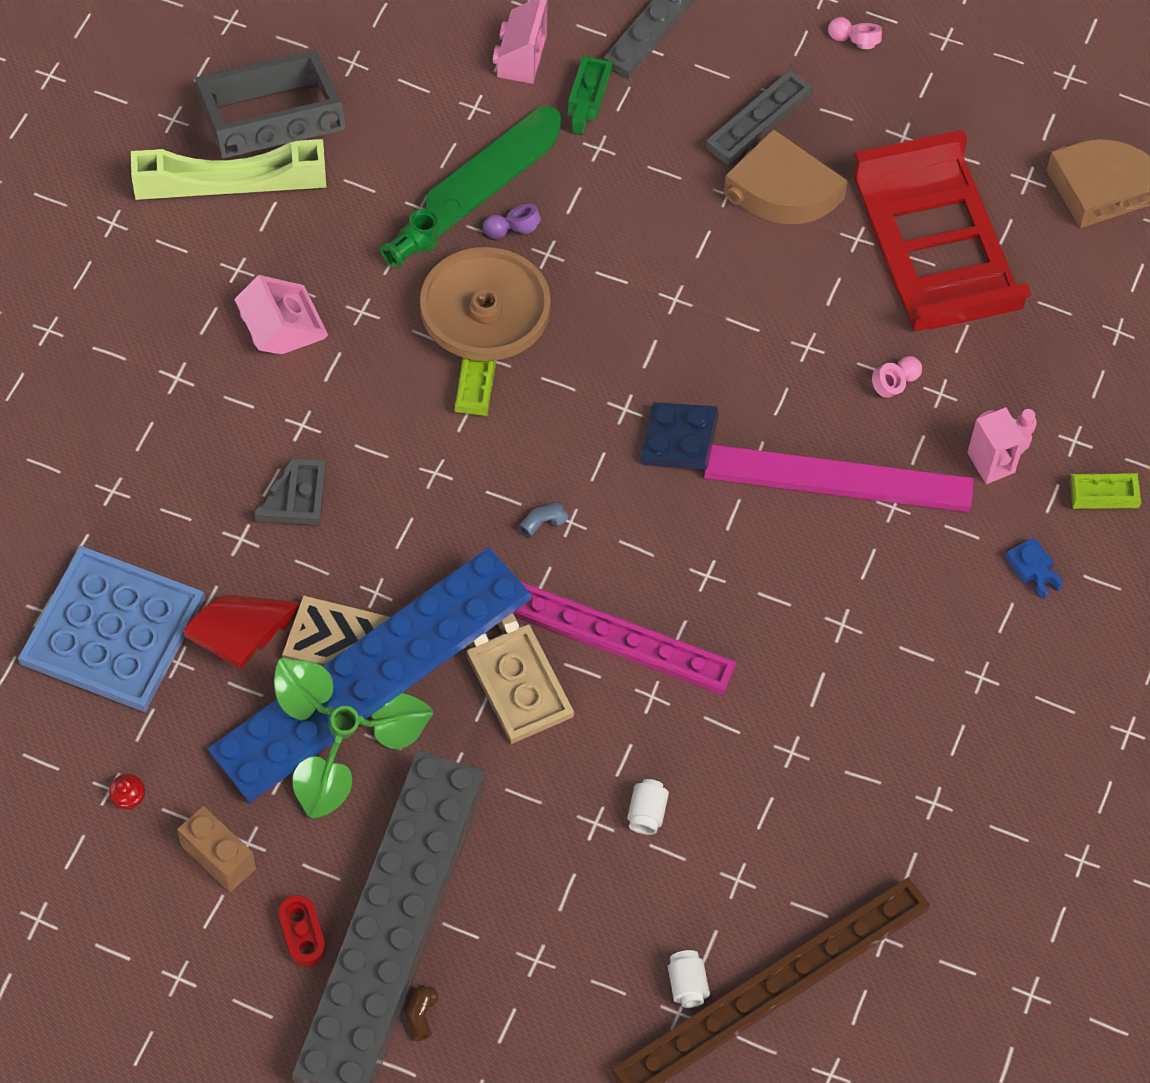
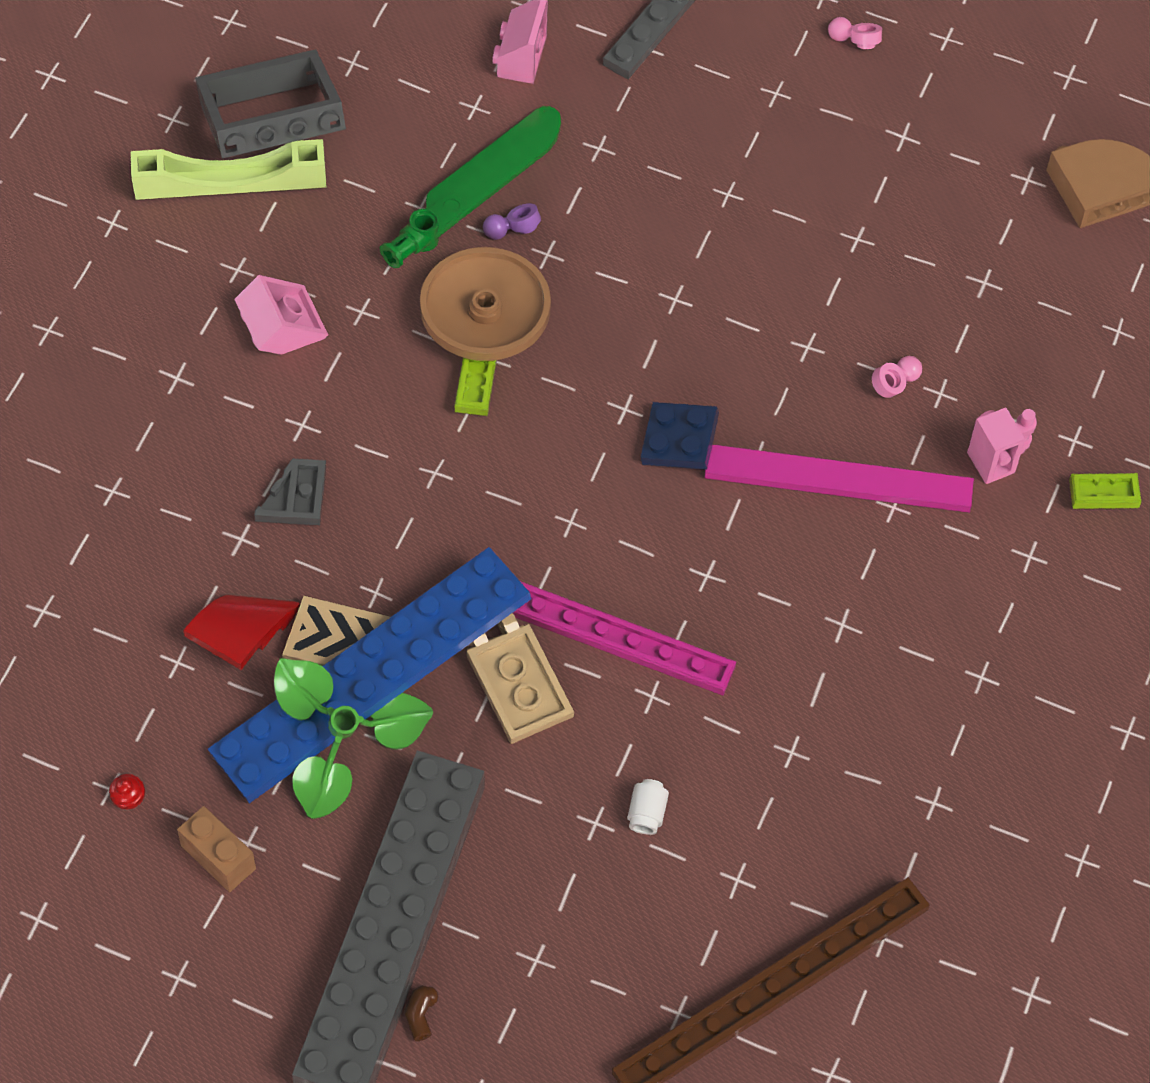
medium blue plate [18,546,205,712] -> none
red plate [279,895,325,967] -> none
sand blue arm [518,502,568,538] -> none
green hinge [567,55,613,135] -> none
white brick [668,950,710,1008] -> none
dark grey plate [705,70,813,166] -> none
medium nougat brick [724,129,848,224] -> none
red piece [854,130,1031,332] -> none
blue plate [1005,537,1063,599] -> none

